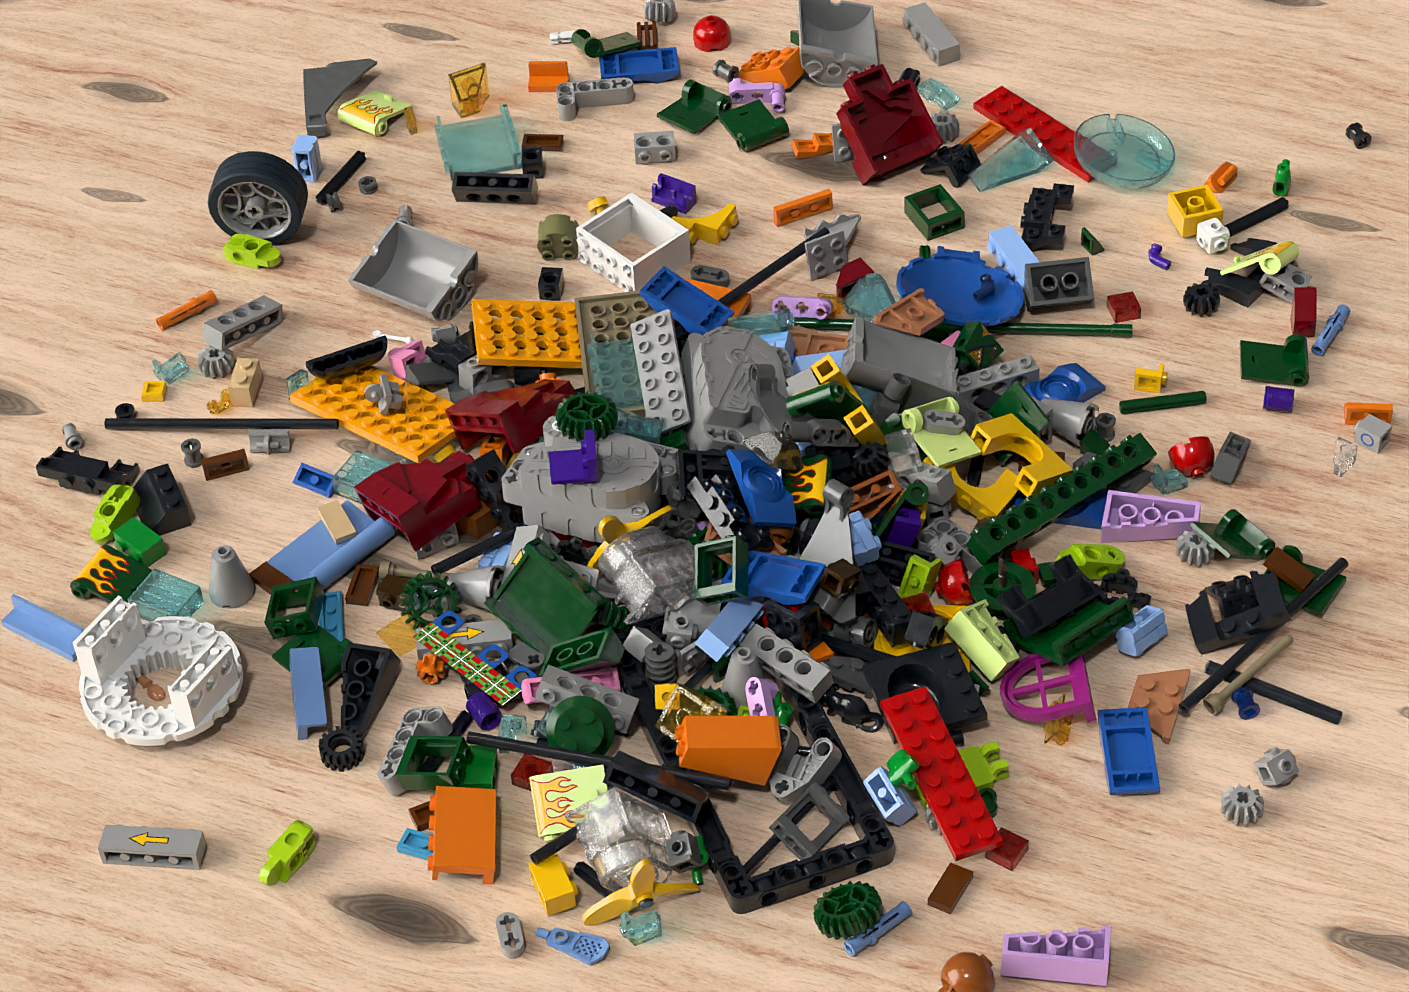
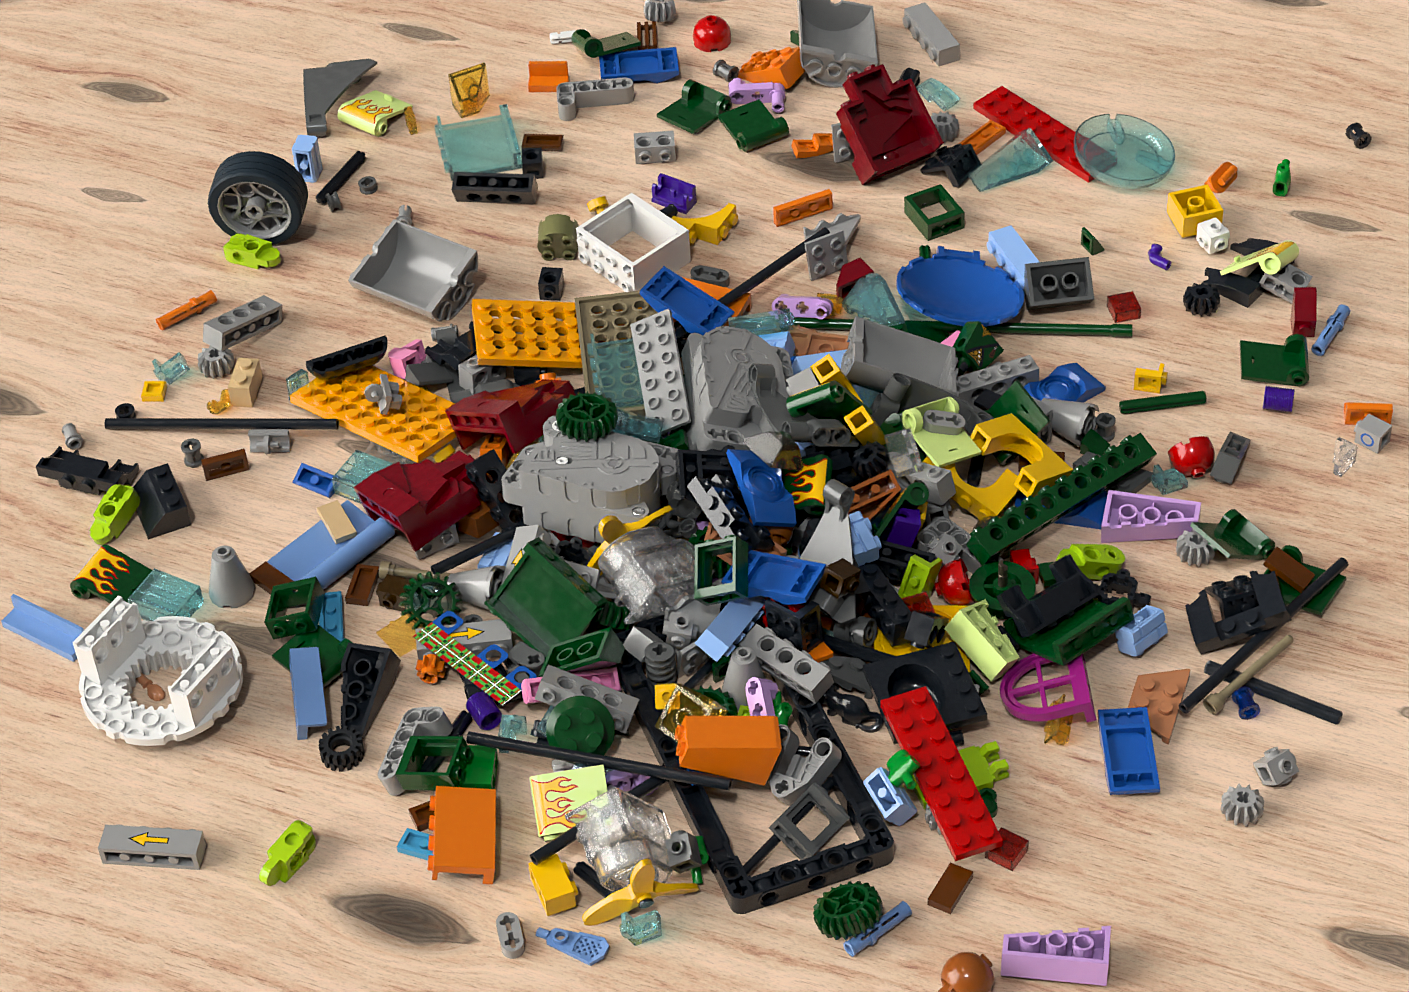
green brick [113,517,167,567] -> none
white hinge [372,330,414,344] -> none
clear red piece [511,754,553,791] -> none
dark purple bracket [549,430,598,485] -> none
black brick [602,751,710,824] -> none
nougat wing [873,288,945,336] -> none
dark blue arm [973,273,995,302] -> none
black bracket [1020,183,1074,252] -> none
black axle [1224,197,1289,236] -> none

